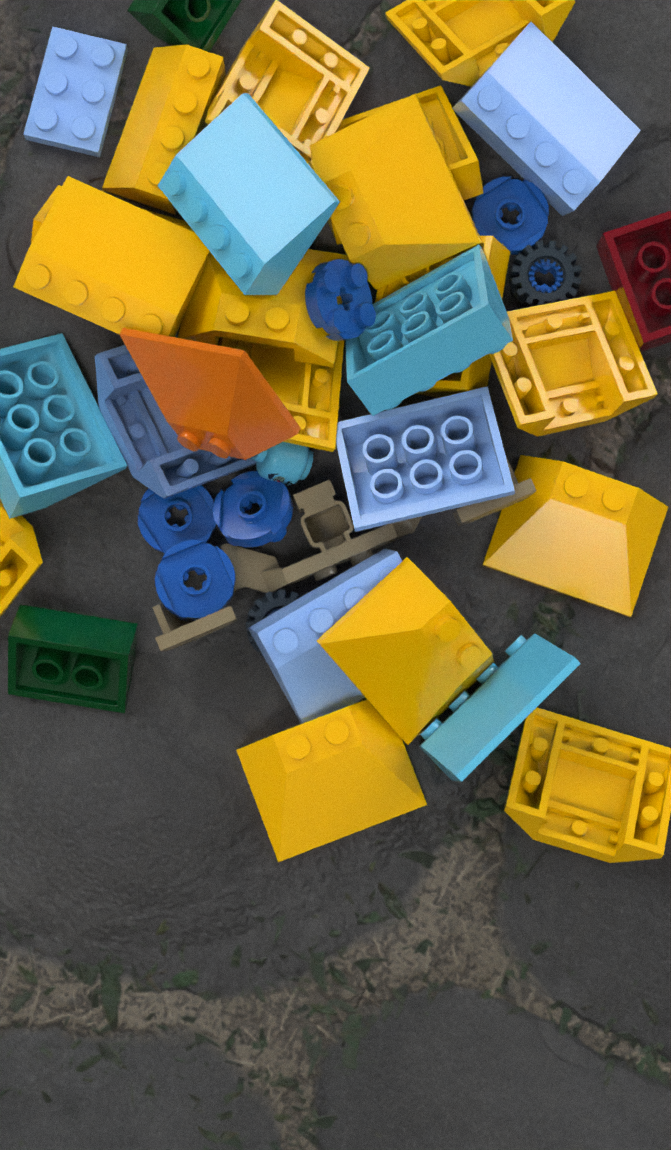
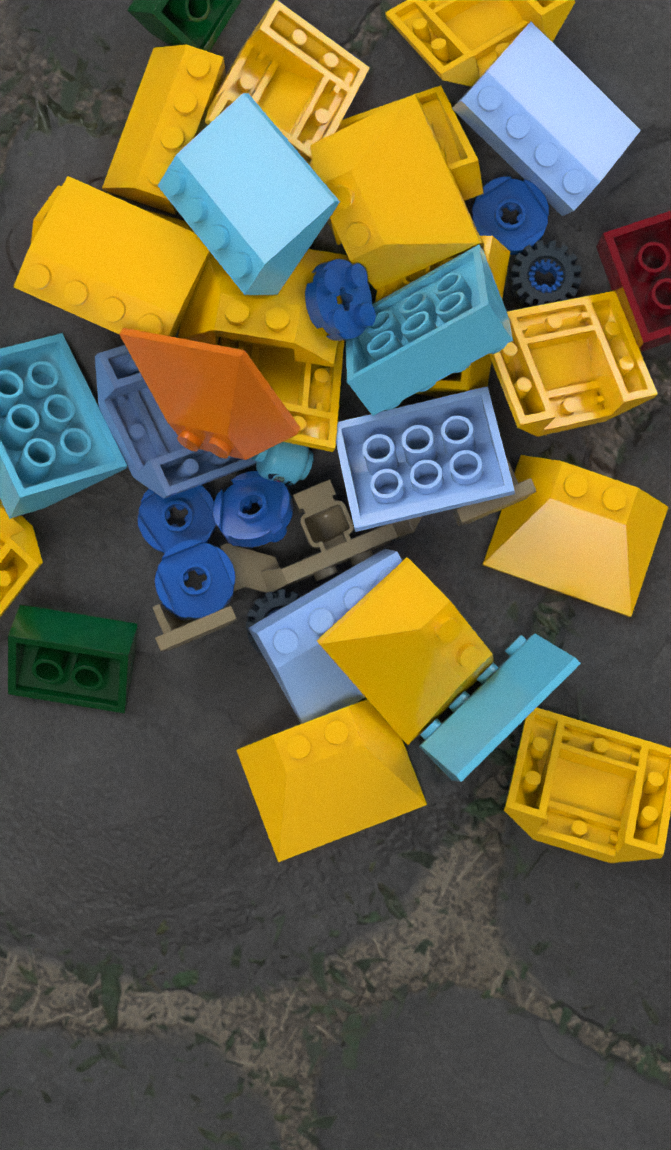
light blue plate [23,26,128,157] -> none

